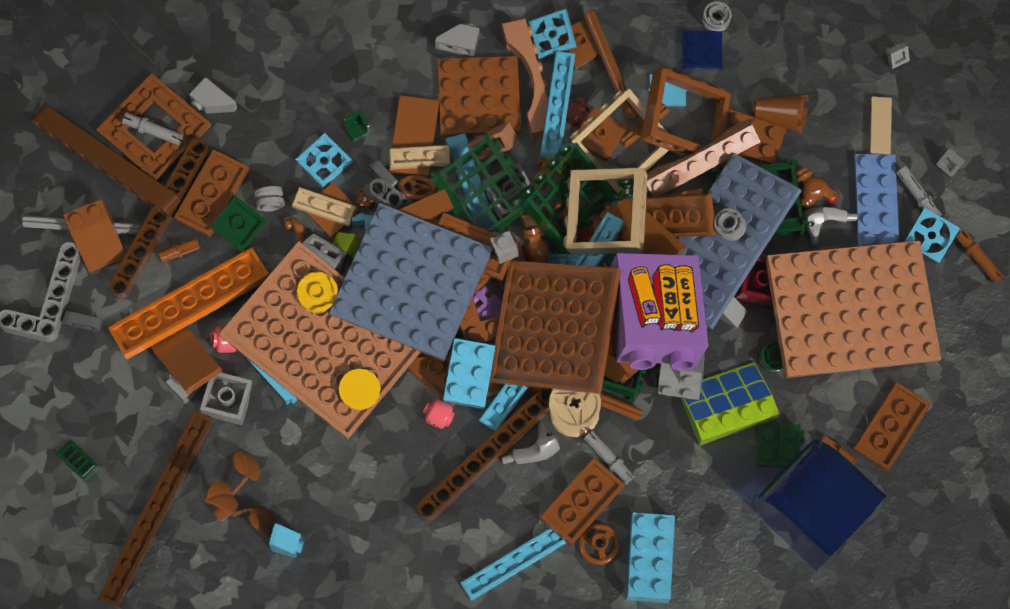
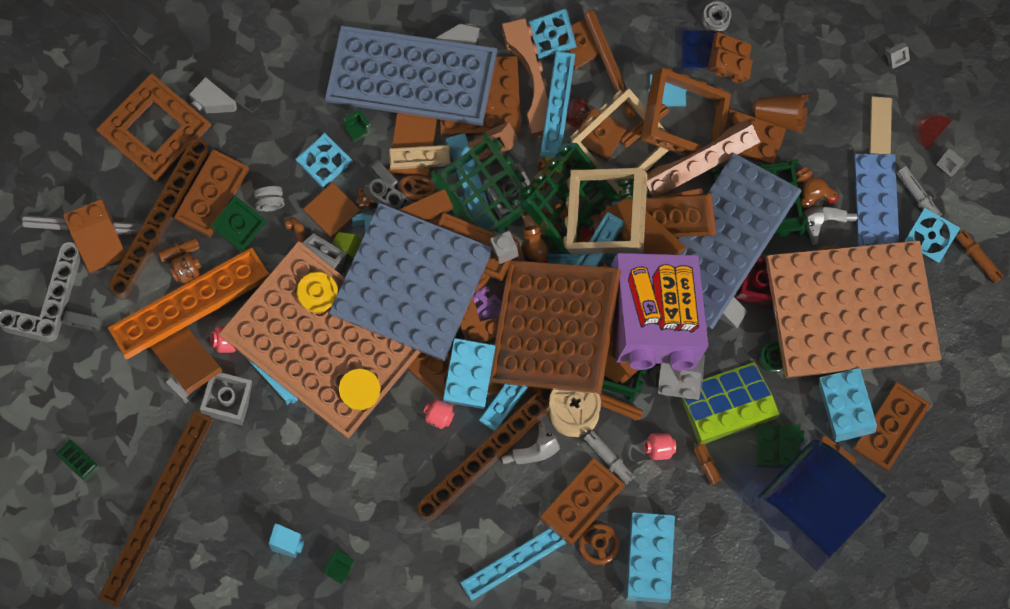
reddish brown beam [31,105,181,216] -> none
light grey pin [122,112,183,146] -> none
dark orange plant [204,449,275,538] -> none
tan tile [292,187,356,227] -> none
light grey wheel [714,208,747,241] -> none
none -> dark orange head [169,253,201,283]
none -> dark green panel [323,549,355,584]
none -> sand blue plate [325,26,498,126]
none -> coral head [644,433,676,460]
none -> dark orange axle [694,444,722,485]
none -> dark orange plate [708,32,753,83]
none -> medium azure brick [819,368,877,442]
none -> clear red tile [920,116,952,151]

